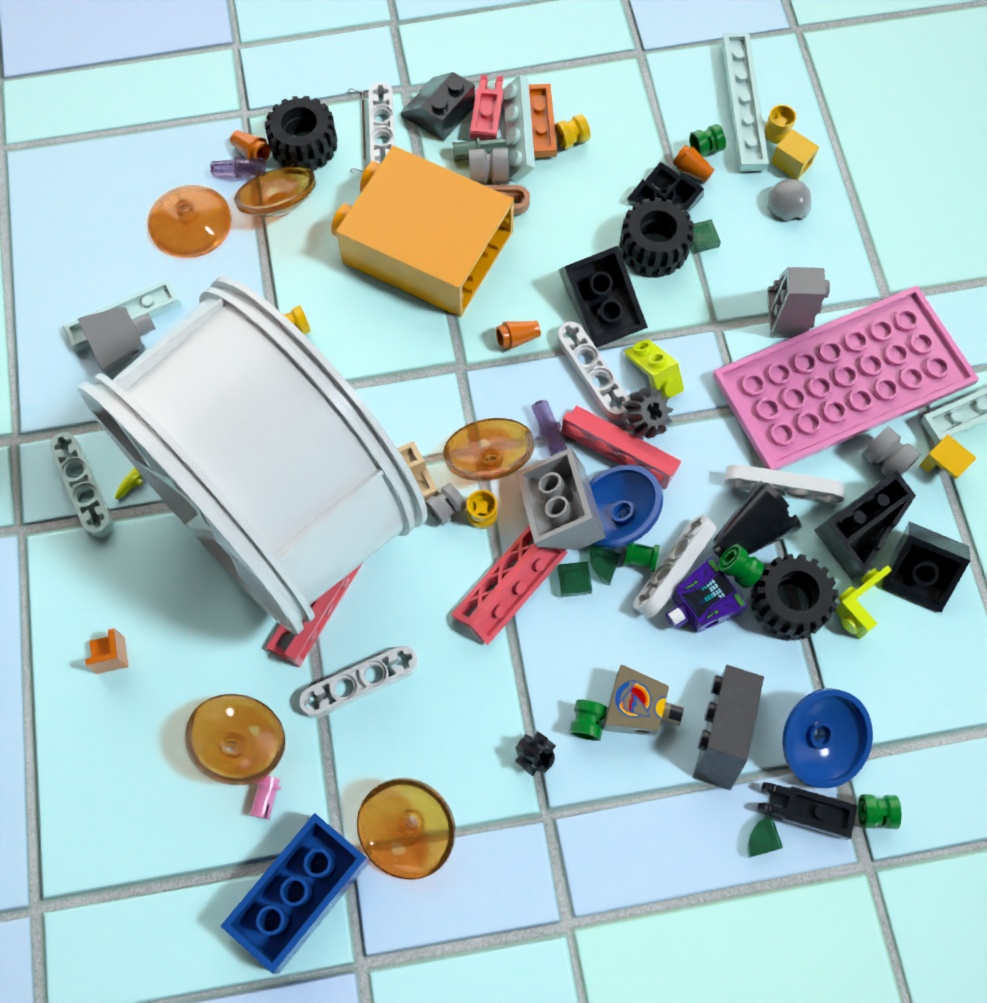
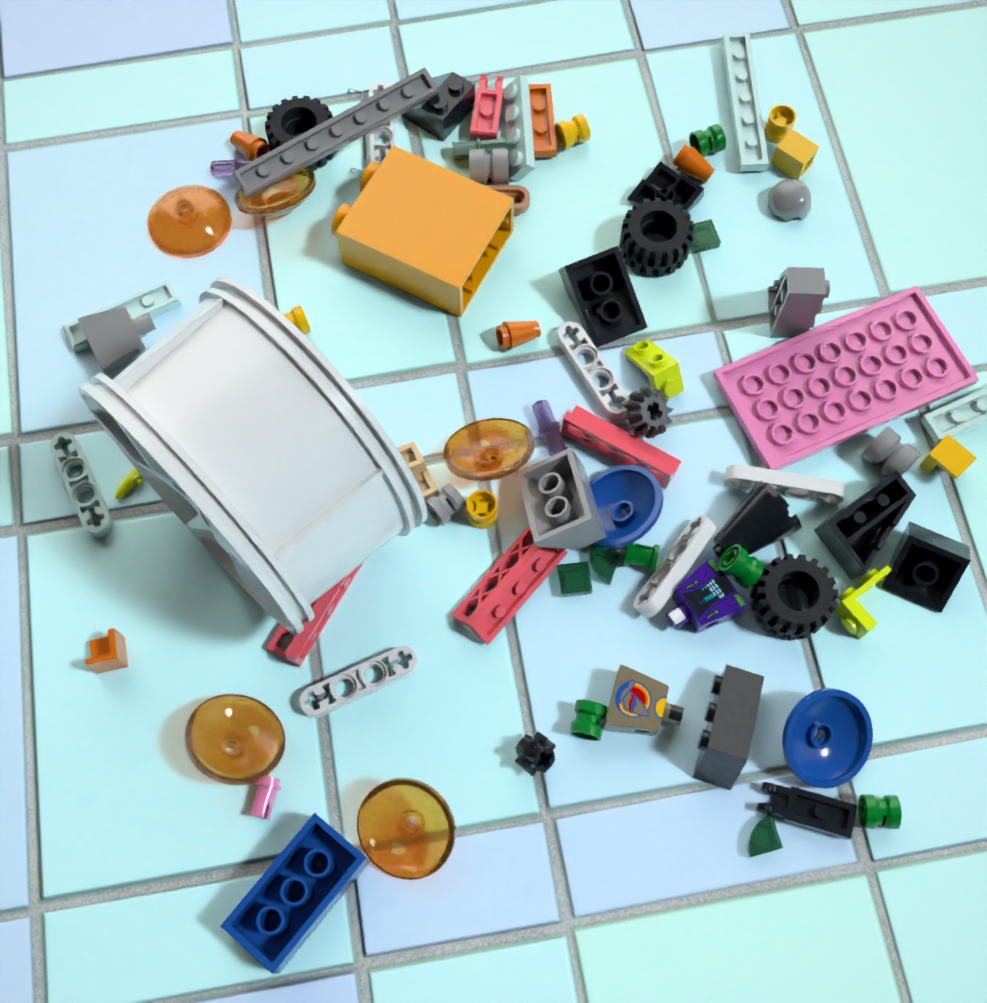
none -> light grey tile [232,67,439,200]

